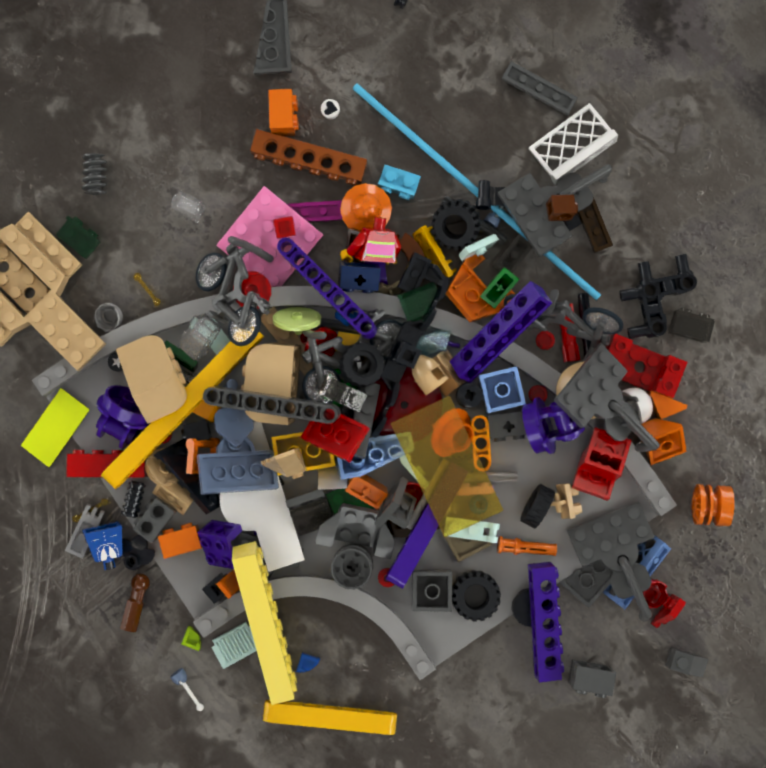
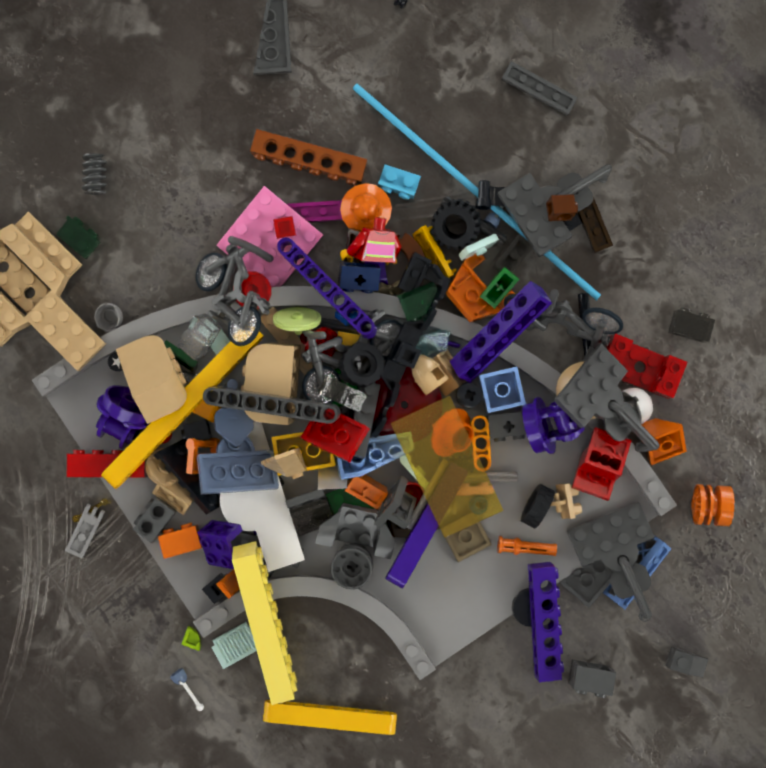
neon yellow sticker [21,388,89,467] -> none
blue torso [82,521,122,570] -> none
reddish brown piece [120,573,150,632] -> none
black piece [121,481,146,518] -> none
black plate [122,535,155,570] -> none
clear yellow hinge [133,273,161,306] -> none
clear brick [171,191,206,224] -> none
orange brick [268,89,299,136] -> none
blue tile [296,652,320,673] -> none
white tile [321,99,340,119] -> none
red plate [378,568,394,587] -> none
dark grey brick [412,569,452,612] -> none
light aqua plate [443,516,500,543] -> none
black tyre [452,570,501,622] -> none
red plate [528,385,548,402] -> none
white fence [529,103,618,186] -> none
red plate [536,331,555,350] -> none
red axle [560,303,580,362] -> none
black pin [619,254,697,339] -> none
red hair [642,579,668,608] -> none
orange slope [647,391,688,419] -> none
red wing [651,594,686,628] -> none

